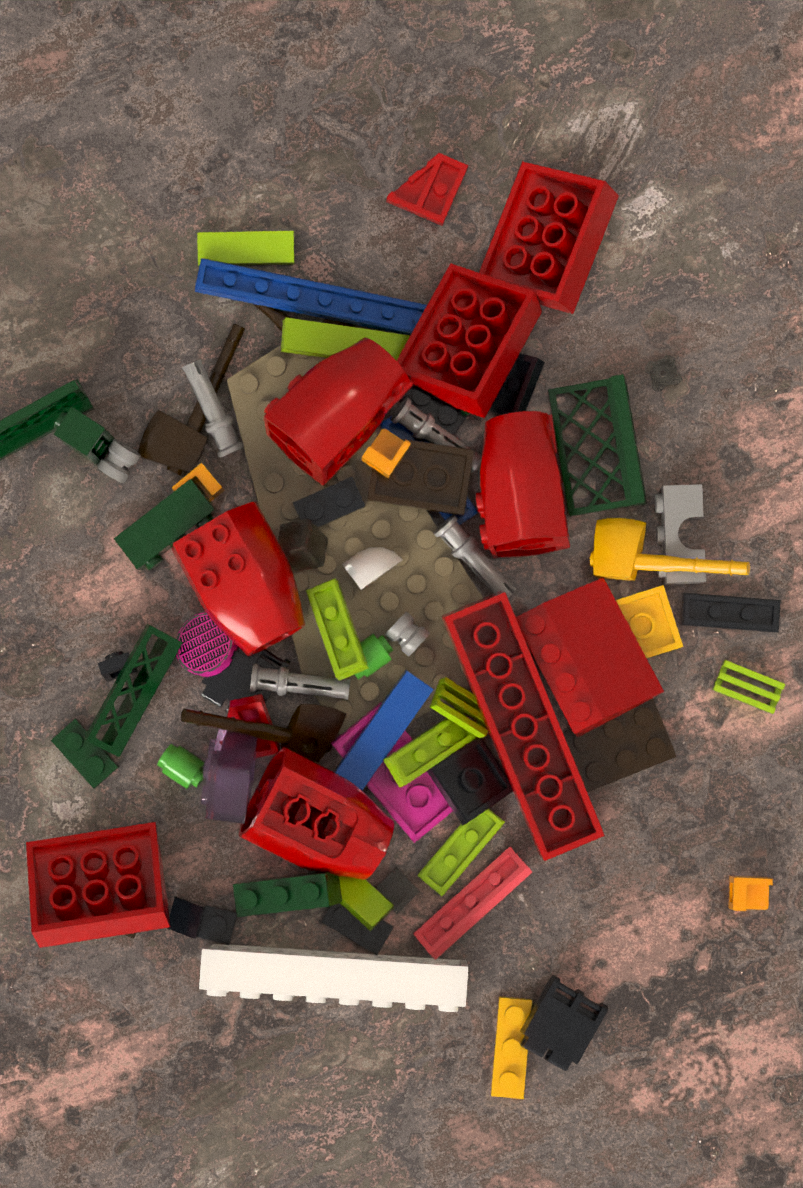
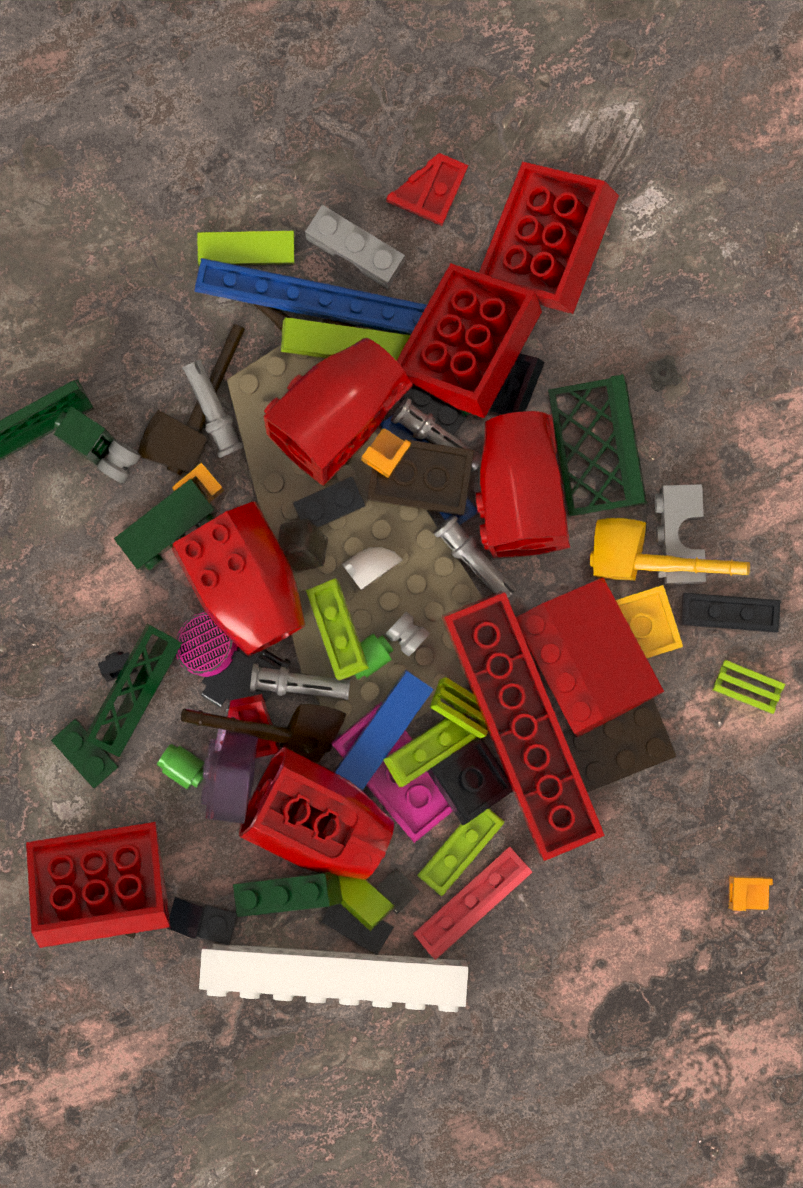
yellow plate [491,996,532,1099] -> none
black plate [520,975,608,1071] -> none
none -> light grey arch [305,205,405,289]

